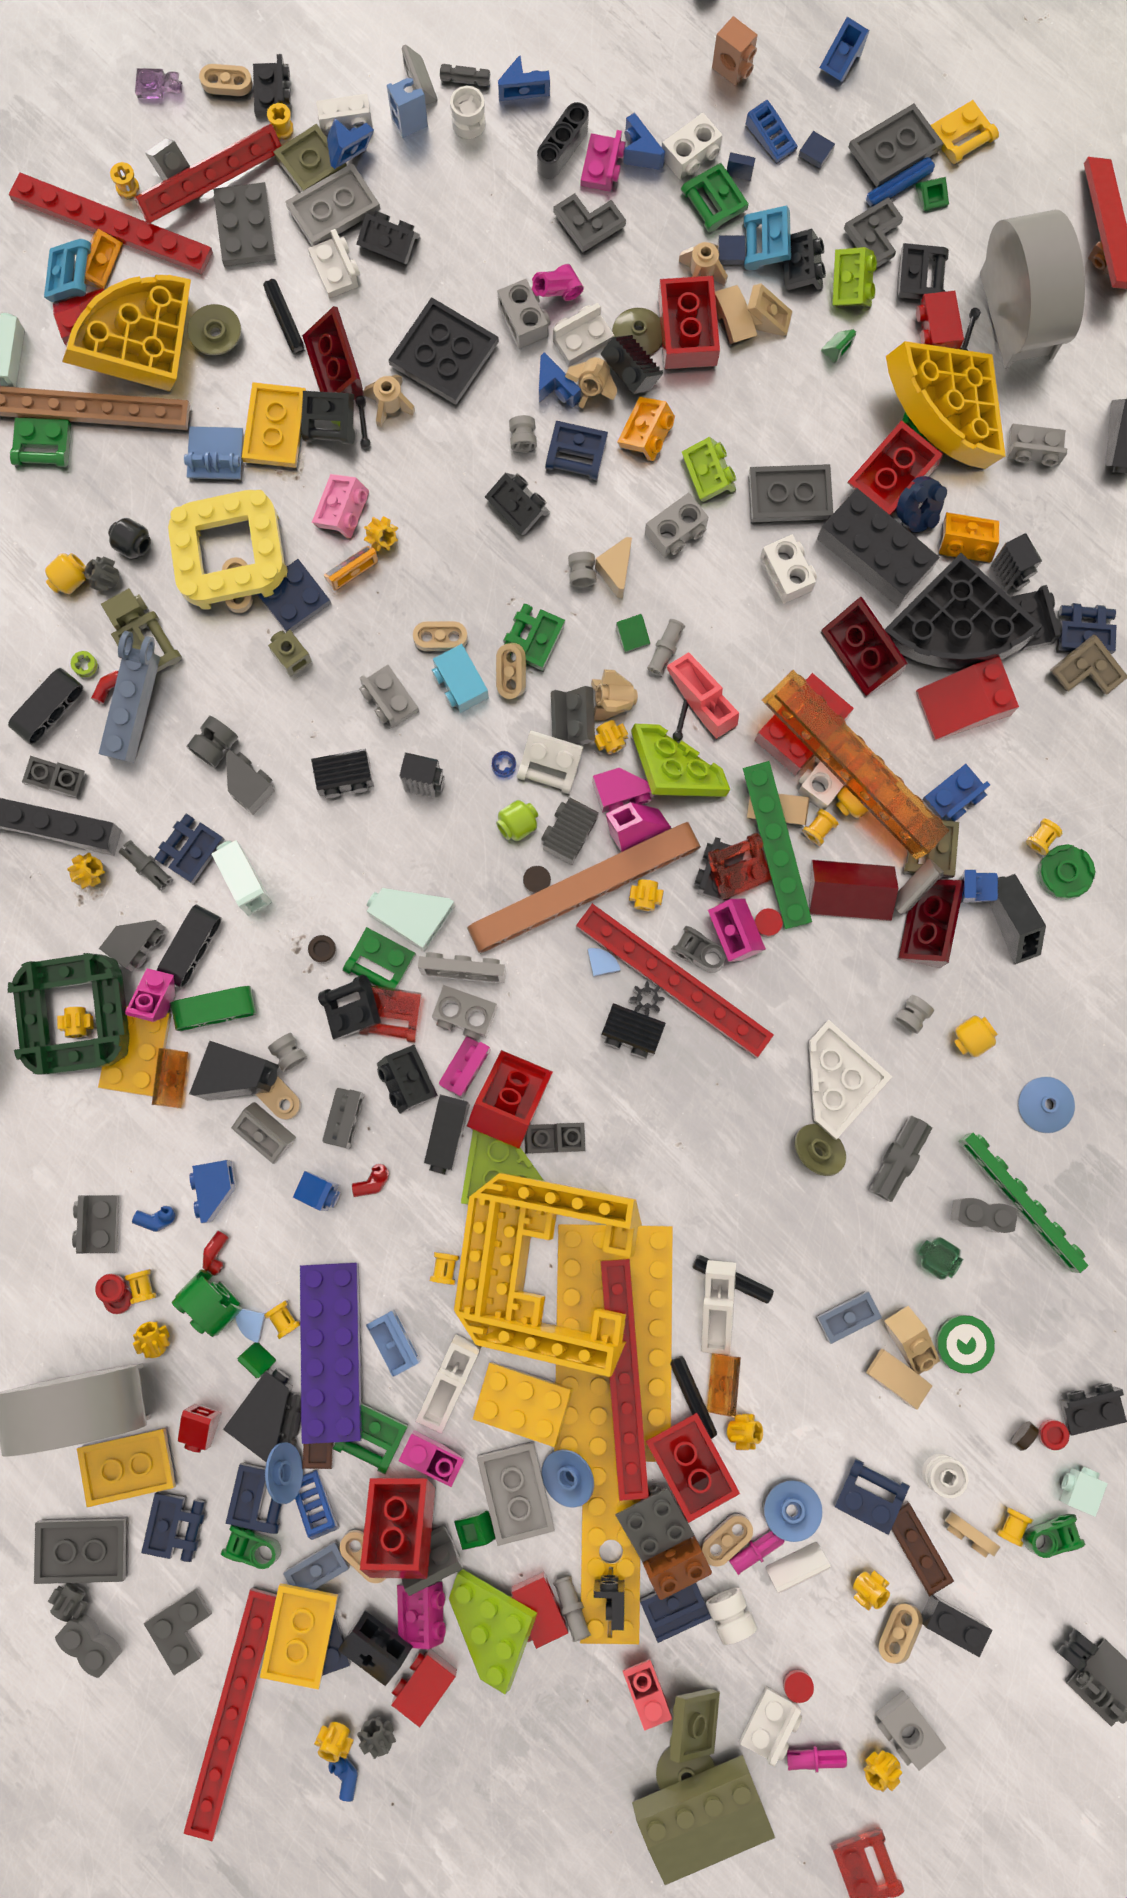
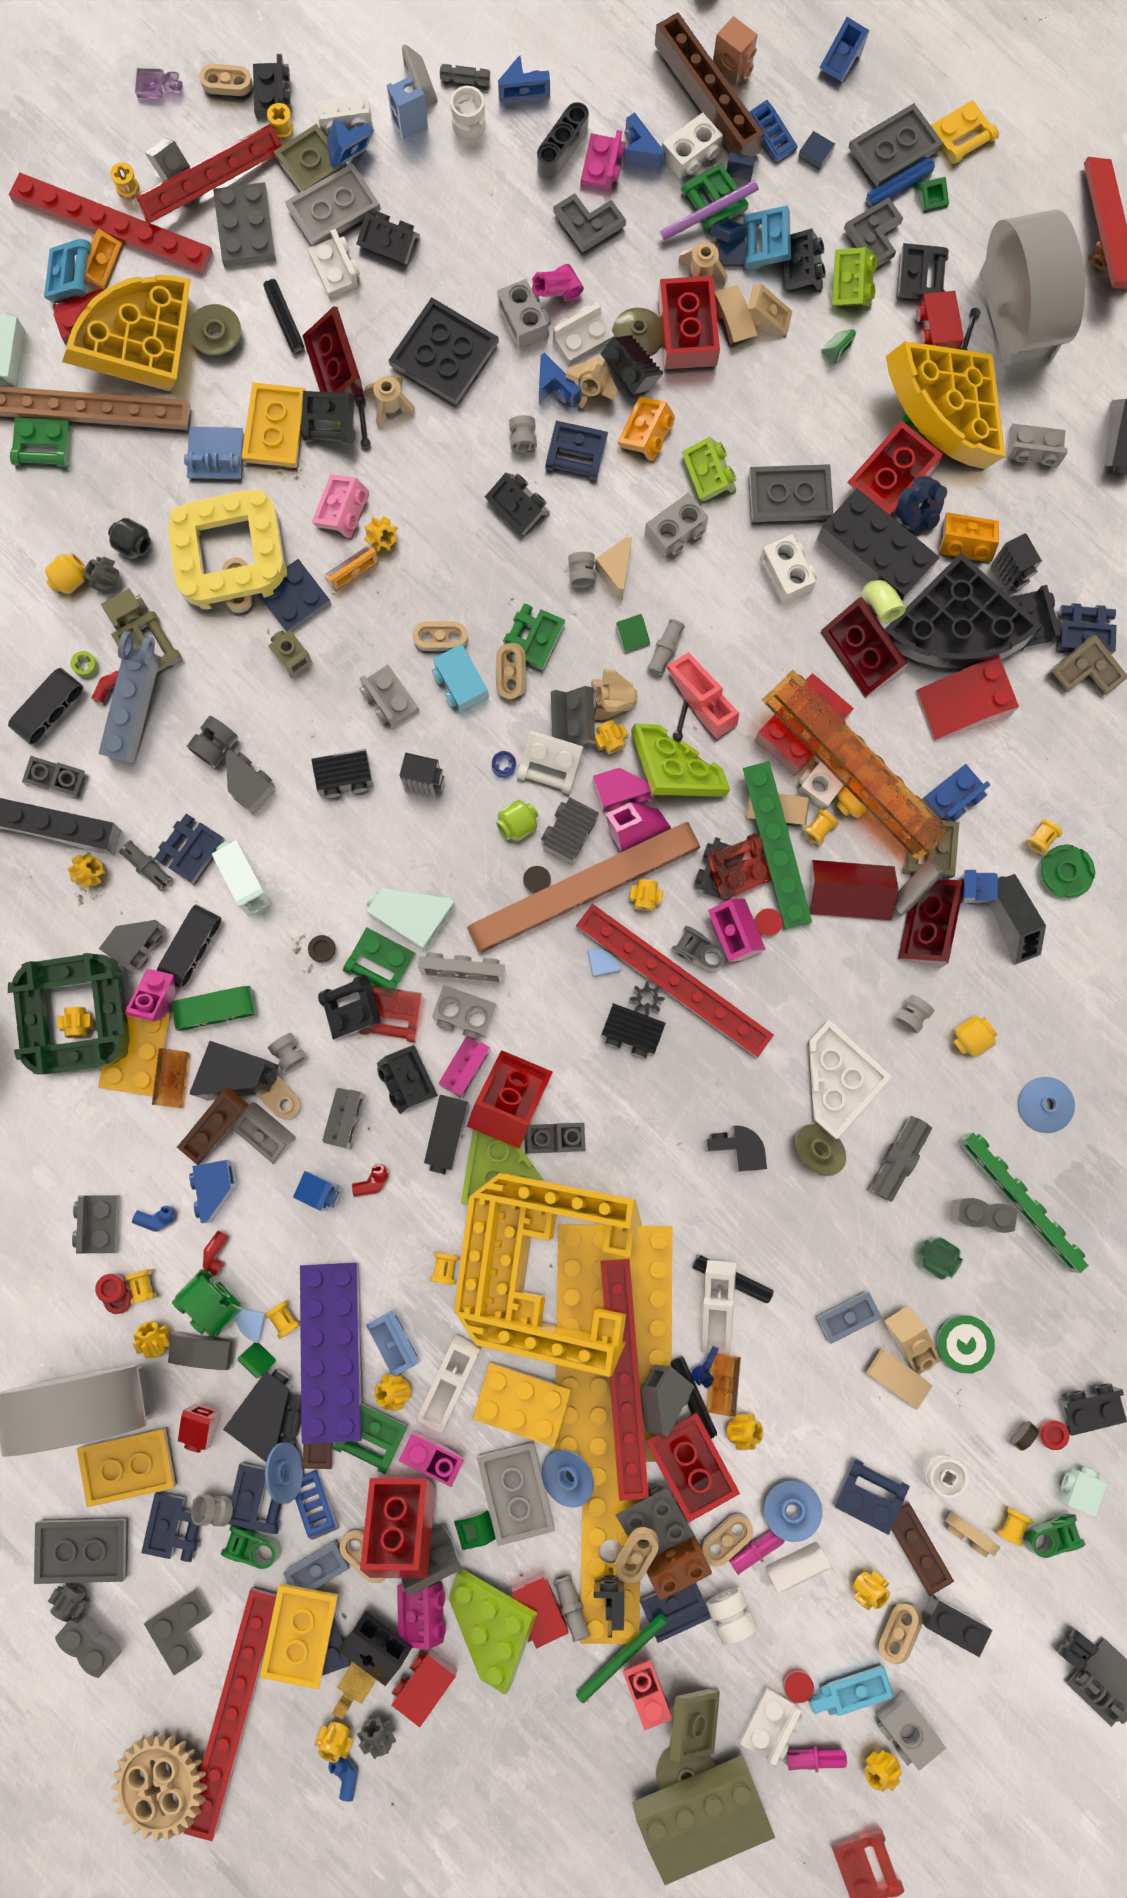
none -> tan gear [111,1734,207,1842]
none -> dark grey slope [168,1332,232,1370]
none -> reddish brown tile [177,1086,249,1165]
none -> light grey wheel [191,1495,233,1527]
none -> clear yellow plate [332,1662,376,1719]
none -> yellow gear [374,1374,411,1412]
none -> green bar [576,1613,668,1703]
none -> tan plate [615,1527,658,1583]
none -> dark grey slope [640,1364,694,1438]
none -> reddish brown brick [654,12,764,157]
none -> medium lavender bar [660,180,759,241]
none -> clear blue hand [692,1345,719,1388]
none -> black brick [704,1125,767,1172]
none -> dark blue tile [710,219,748,243]
none -> medium azure hinge [808,1665,894,1716]
none -> yellowish green cylinder [860,580,906,623]

